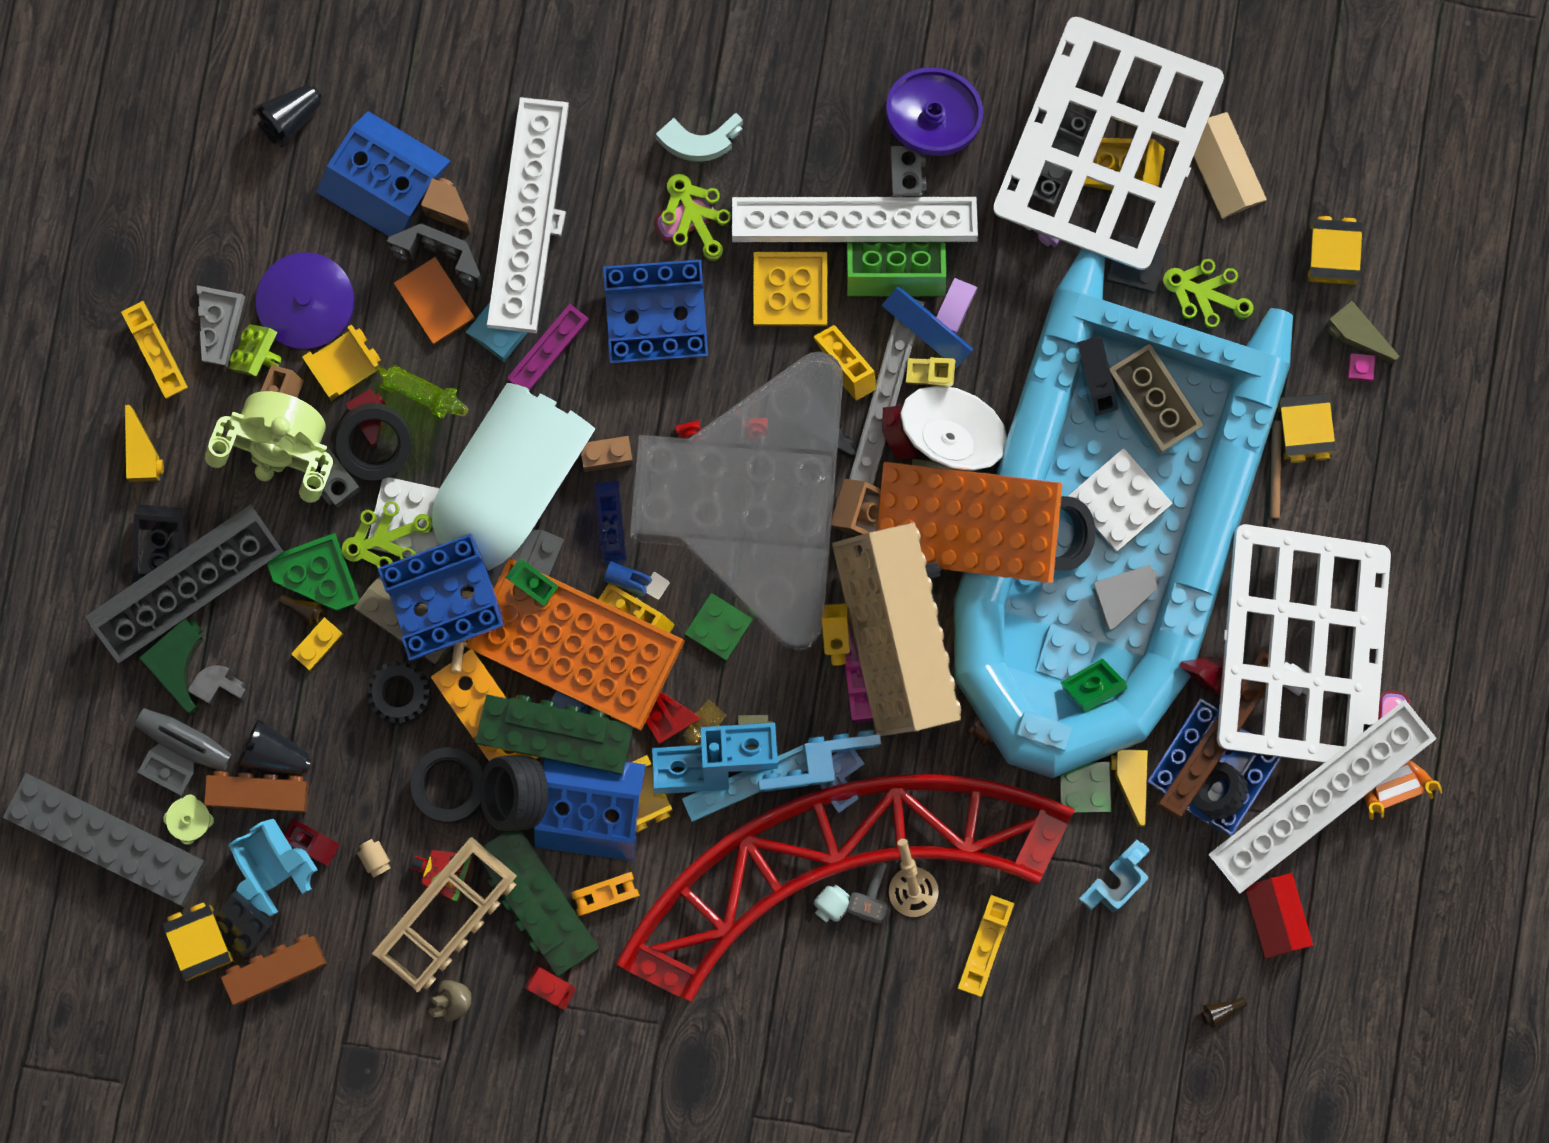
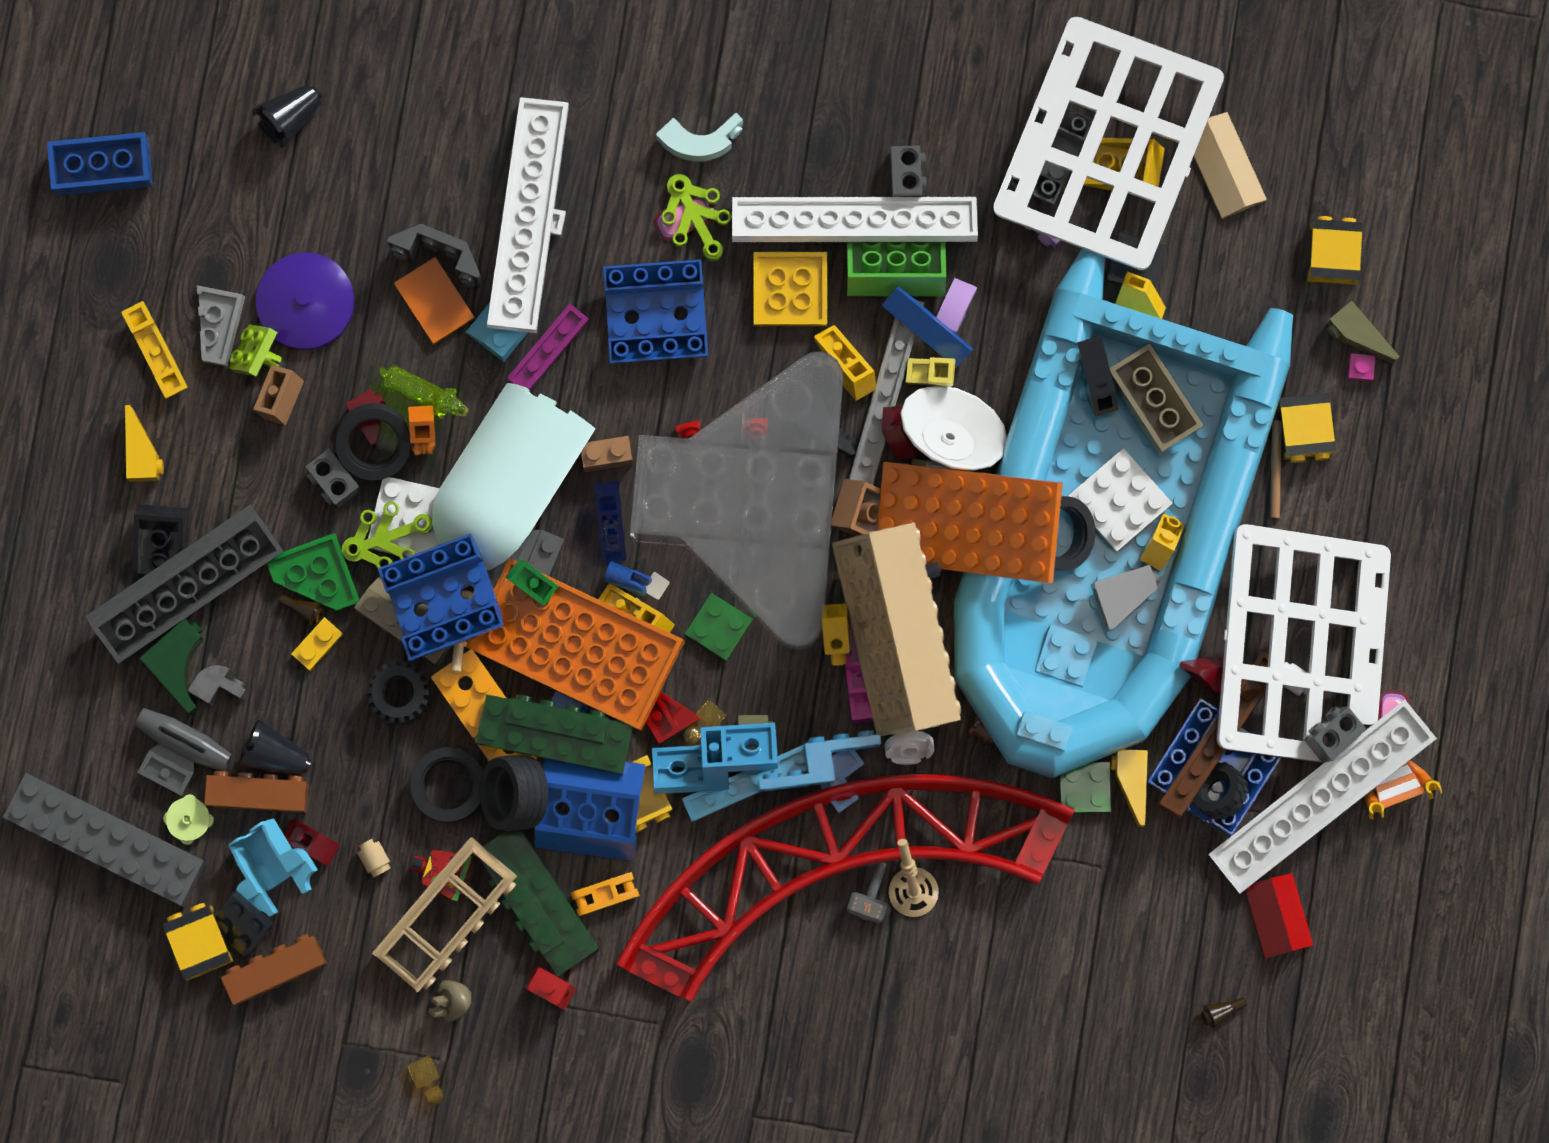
yellowish green piece [205,391,333,503] -> none
yellow panel [302,324,381,401] -> none
blue slope [316,111,451,237] -> none
medium nougat slope [421,178,472,233] -> none
light aqua head [814,884,850,922] -> none
dark purple dish [885,67,983,156] -> none
yellow slope [958,895,1014,997] -> none
green plate [1060,658,1128,713] -> none
medium azure piece [1079,840,1150,912] -> none
lime plant [1163,259,1253,329] -> none
none -> blue brick [47,132,153,196]
none -> clear yellow plate [407,1055,444,1105]
none -> orange brick [408,406,435,455]
none -> white tile [885,731,934,765]
none -> yellow slope [1115,272,1166,319]
none -> yellow slope [1140,513,1185,571]
none -> dark grey brick [1304,706,1366,763]

